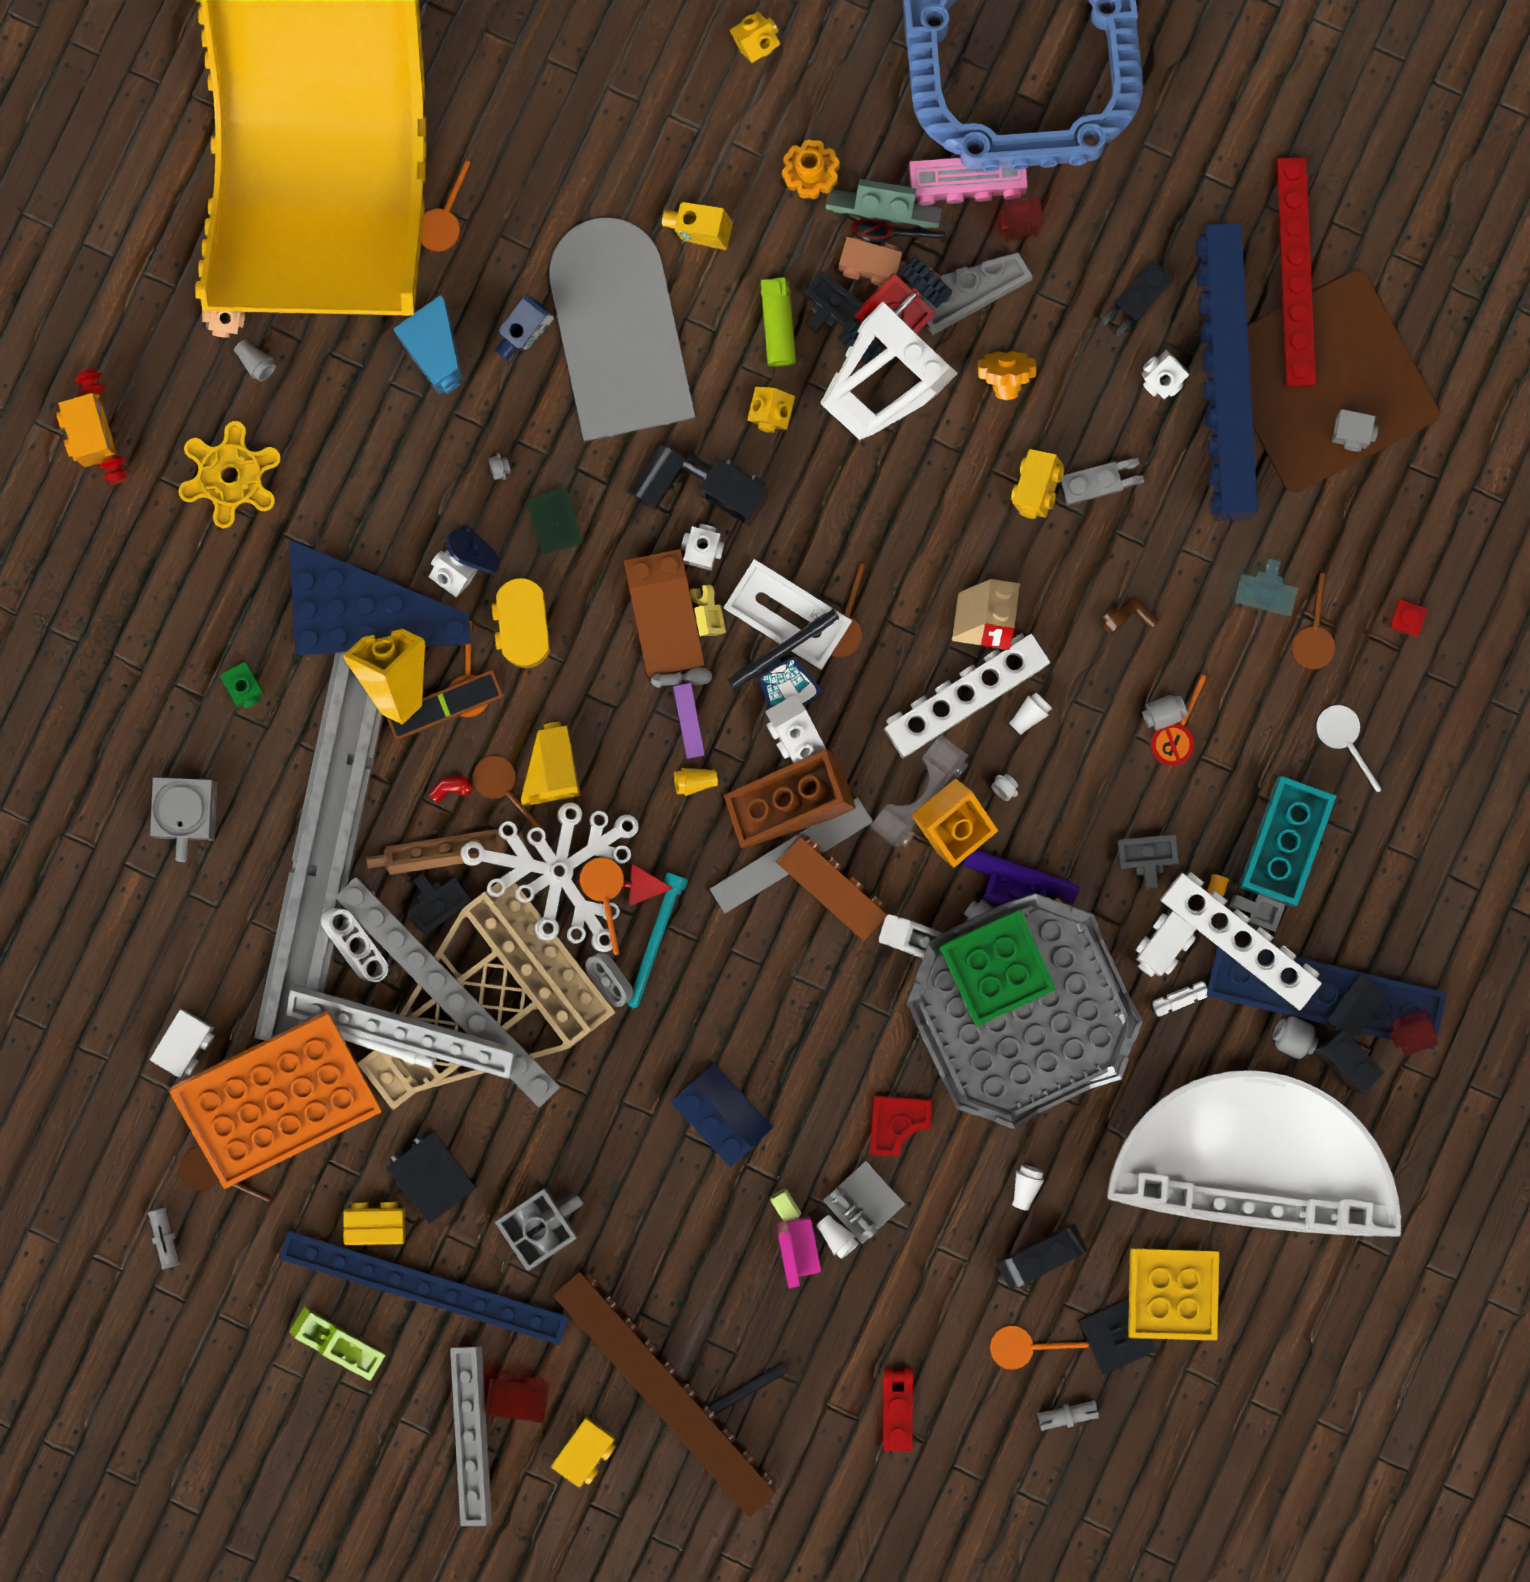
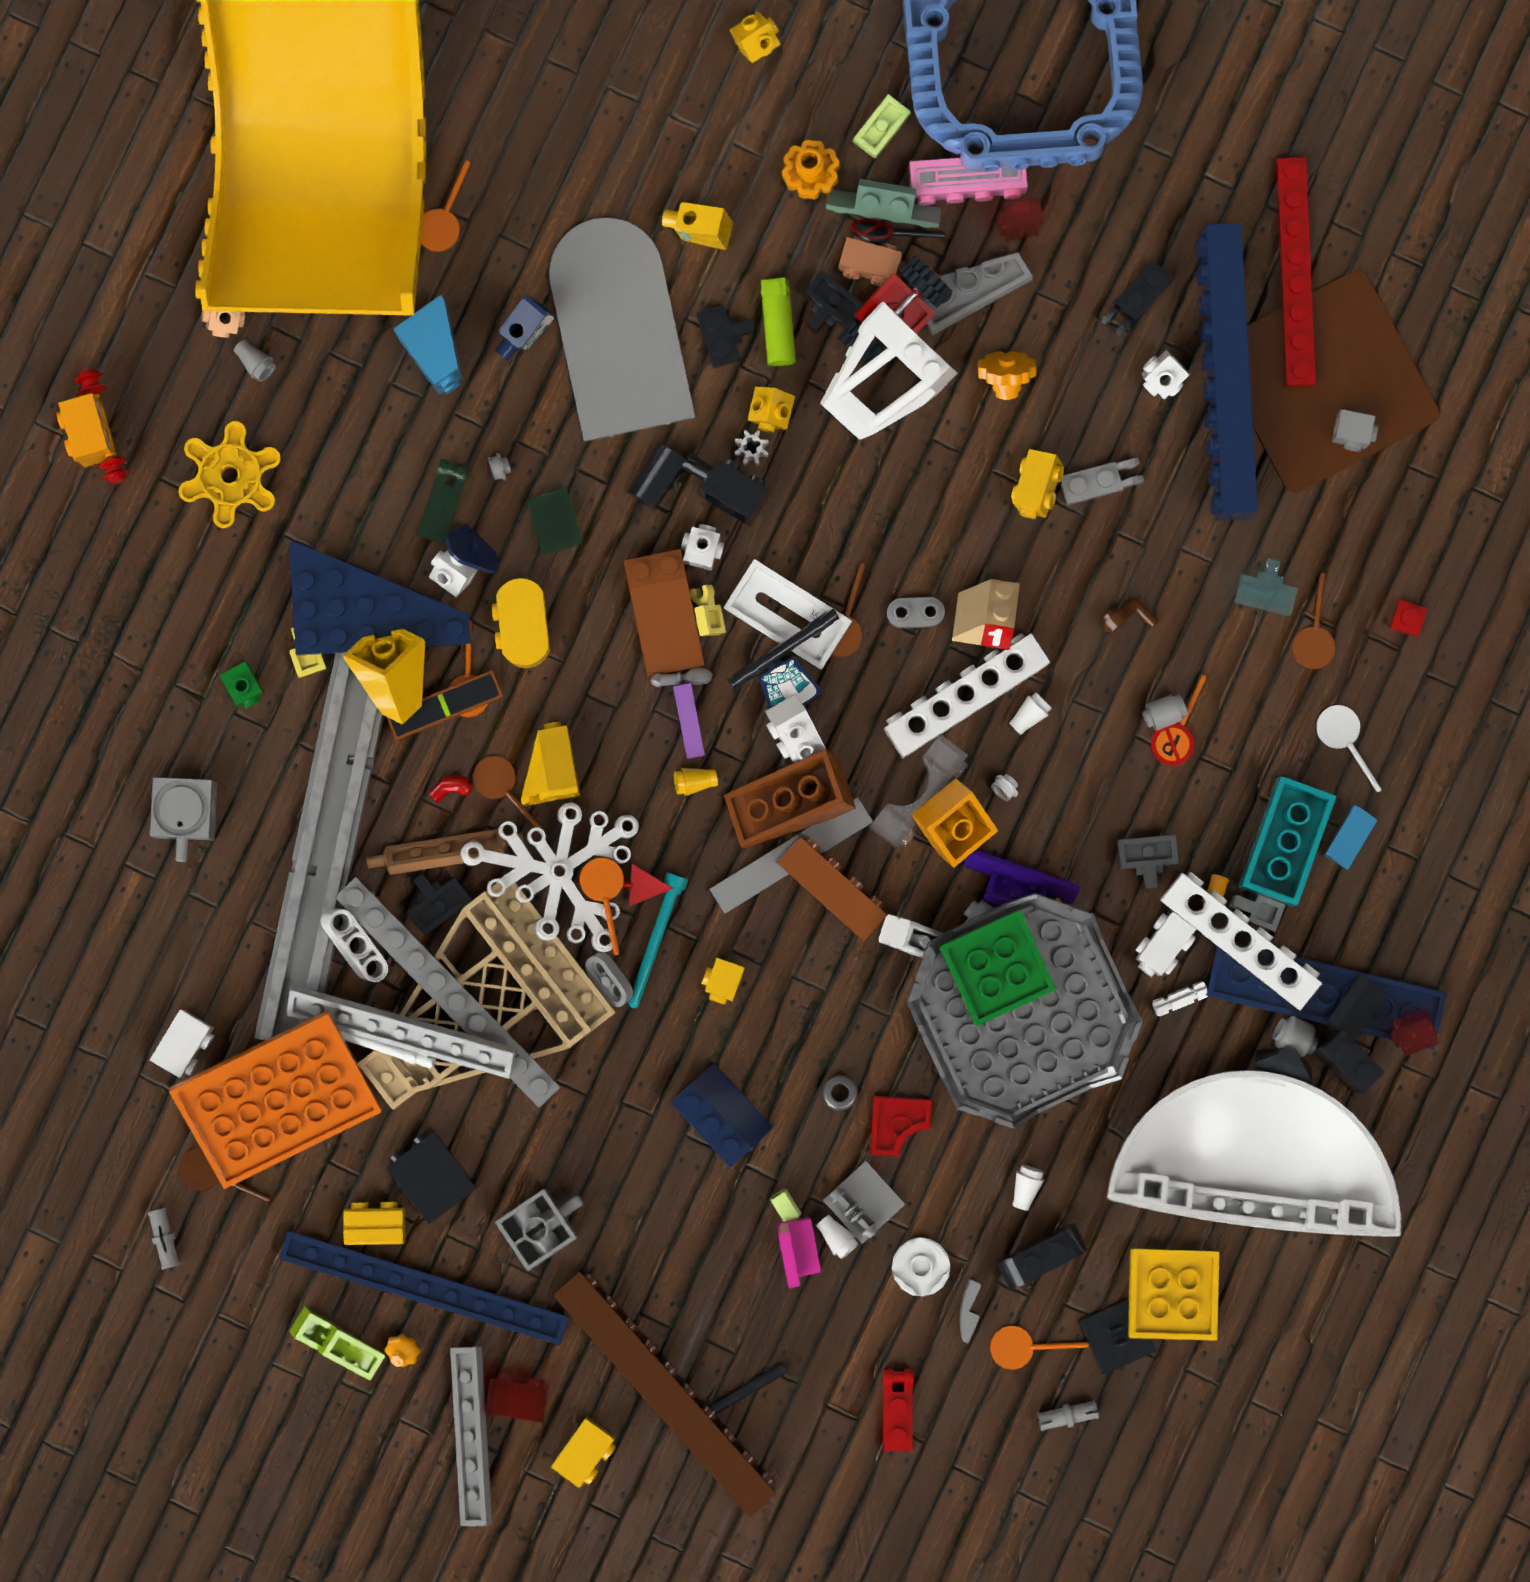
none -> light yellow plate [289,627,327,678]
none -> light orange piece [385,1334,421,1367]
none -> clear green plate [417,459,470,545]
none -> black hinge [696,304,755,369]
none -> yellow brick [702,958,745,1005]
none -> white gear [734,430,769,466]
none -> flat silver piece [822,1074,858,1111]
none -> yellowish green plate [853,94,911,159]
none -> light grey plate [887,597,945,628]
none -> white tile [892,1237,950,1296]
none -> light grey slope [959,1278,981,1343]
none -> black slope [1254,1047,1312,1085]
none -> dark azure slope [1323,804,1377,870]

